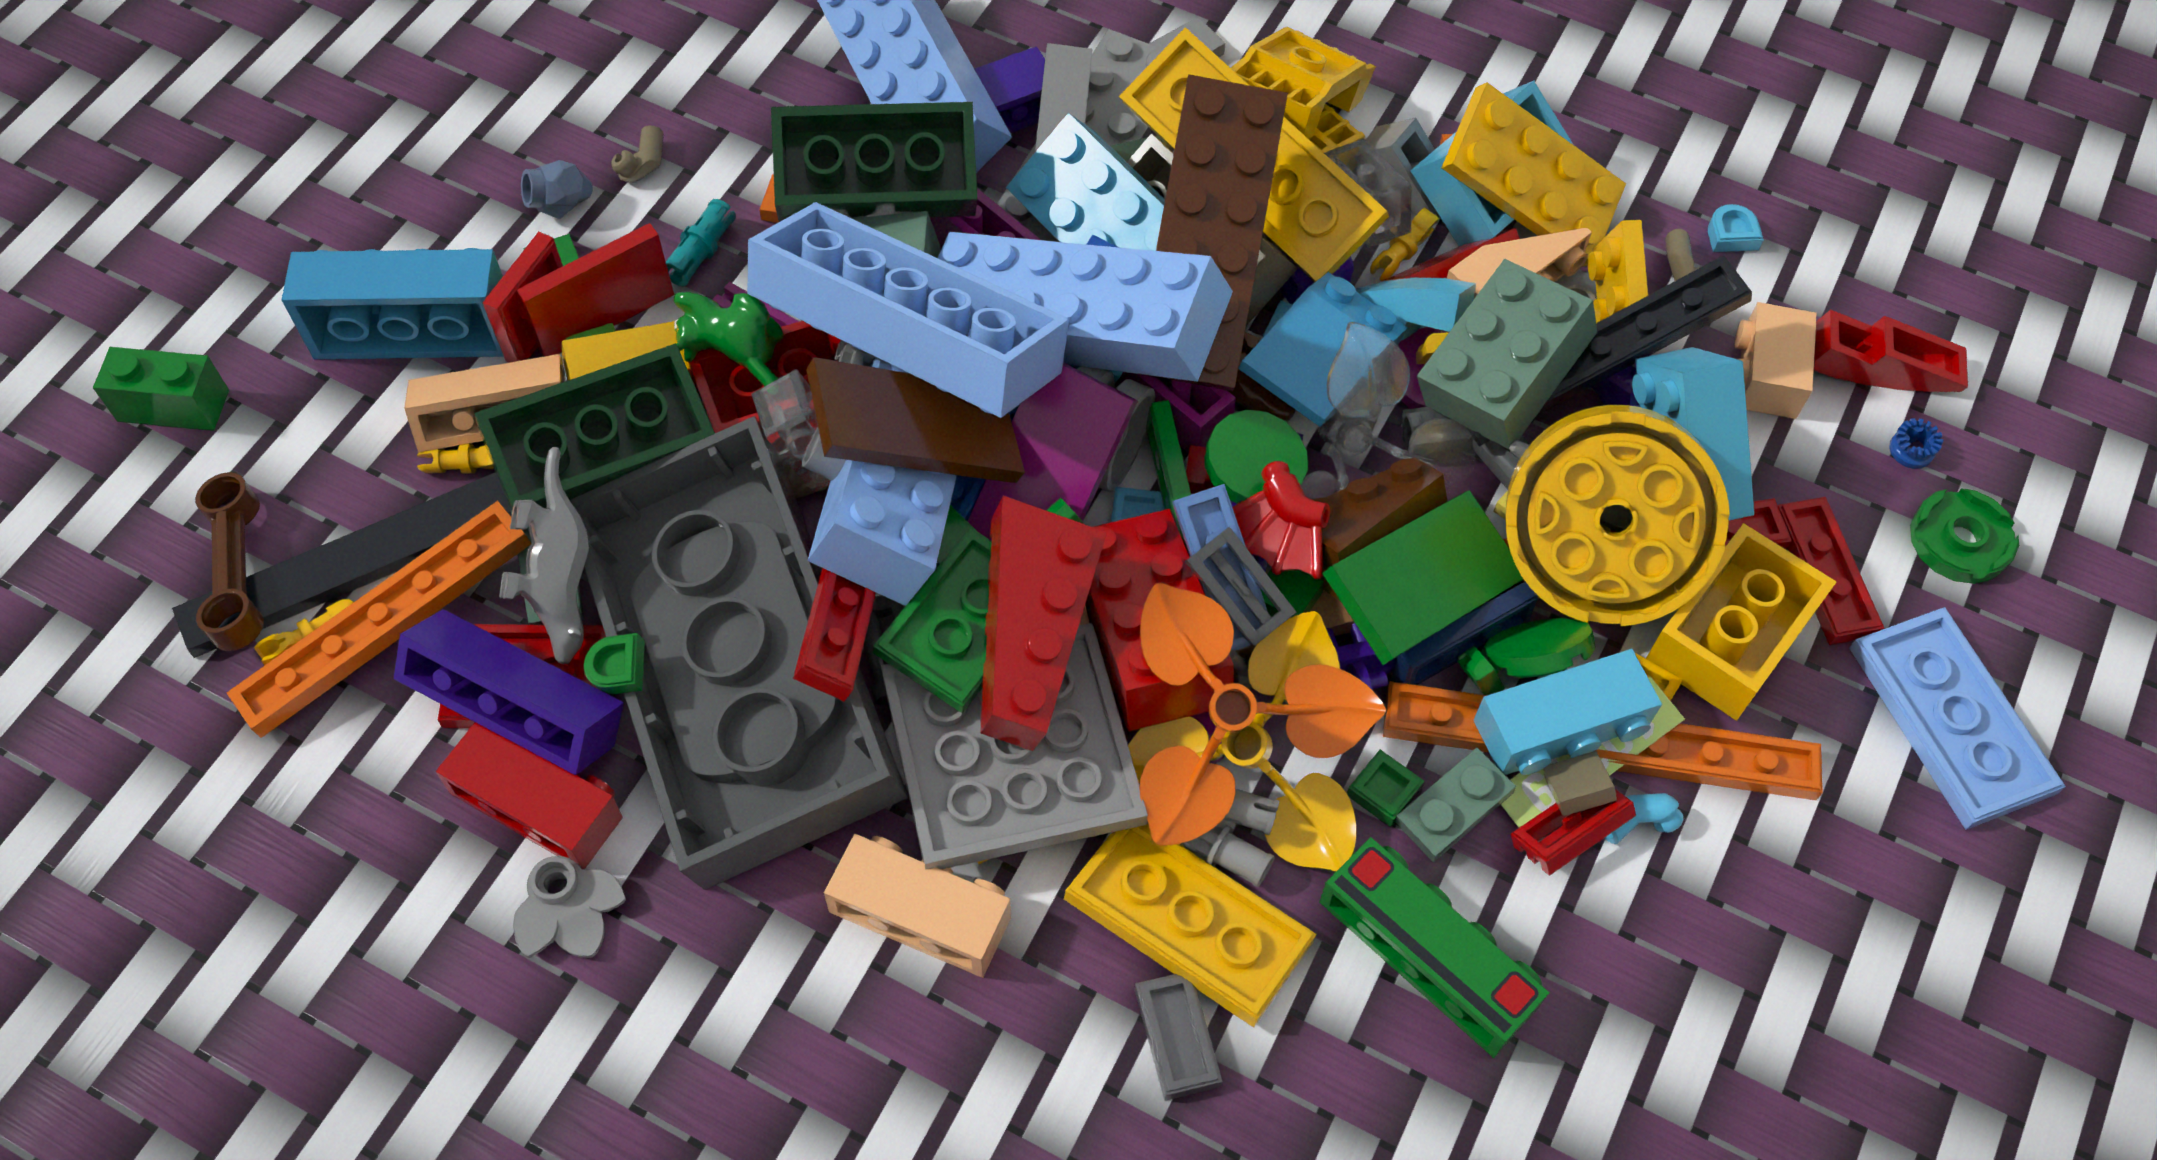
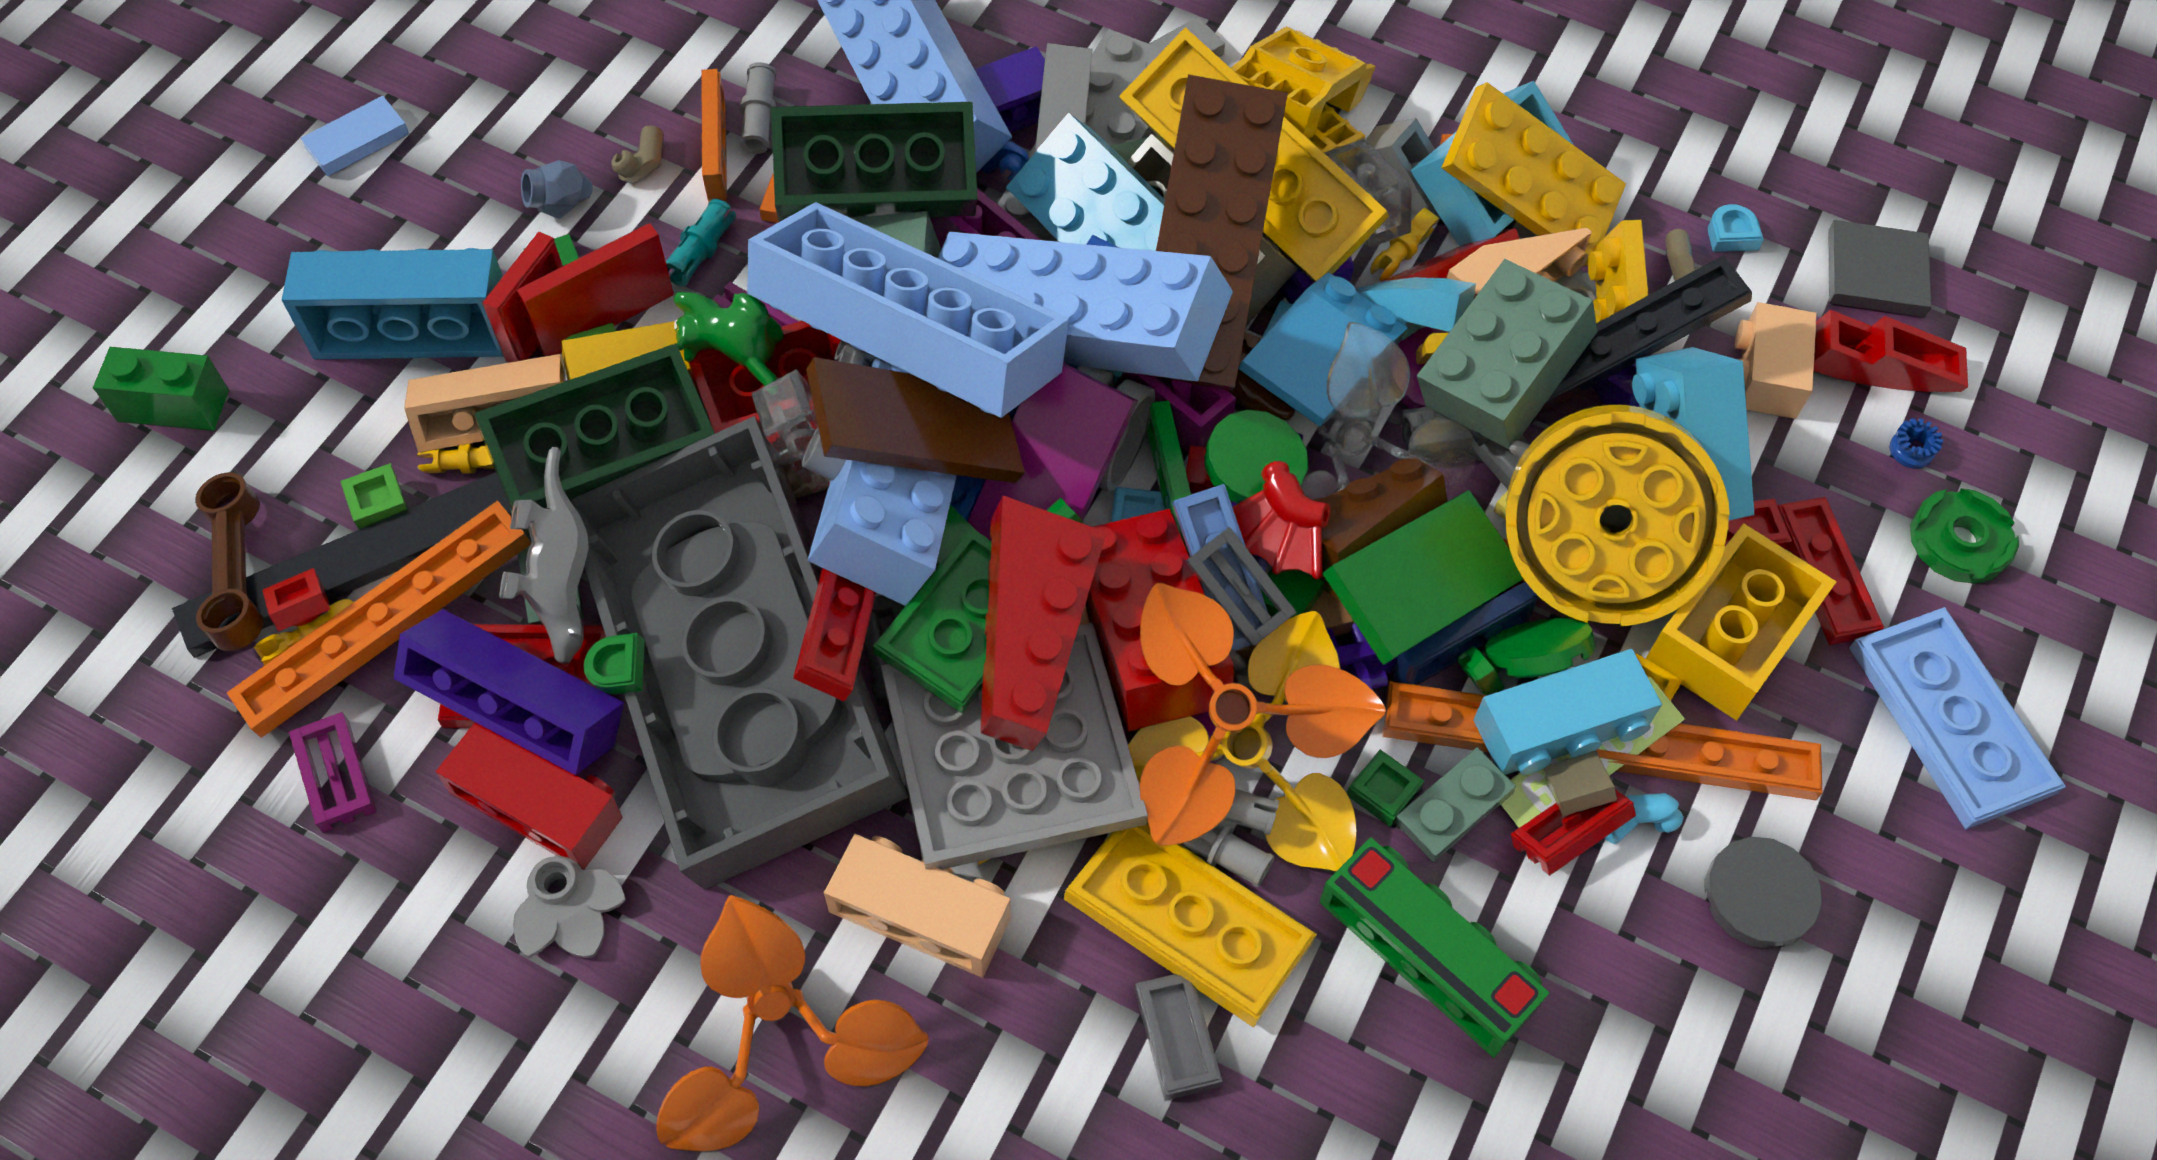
none -> red plate [262,568,330,632]
none -> magenta tile [289,712,377,833]
none -> light blue tile [301,96,409,177]
none -> bright green plate [340,463,408,530]
none -> orange plant [656,895,929,1151]
none -> orange tile [701,69,727,203]
none -> light grey pin [739,62,777,154]
none -> blue arm [980,140,1029,180]
none -> dark grey tile [1704,836,1822,949]
none -> dark grey tile [1828,220,1931,317]

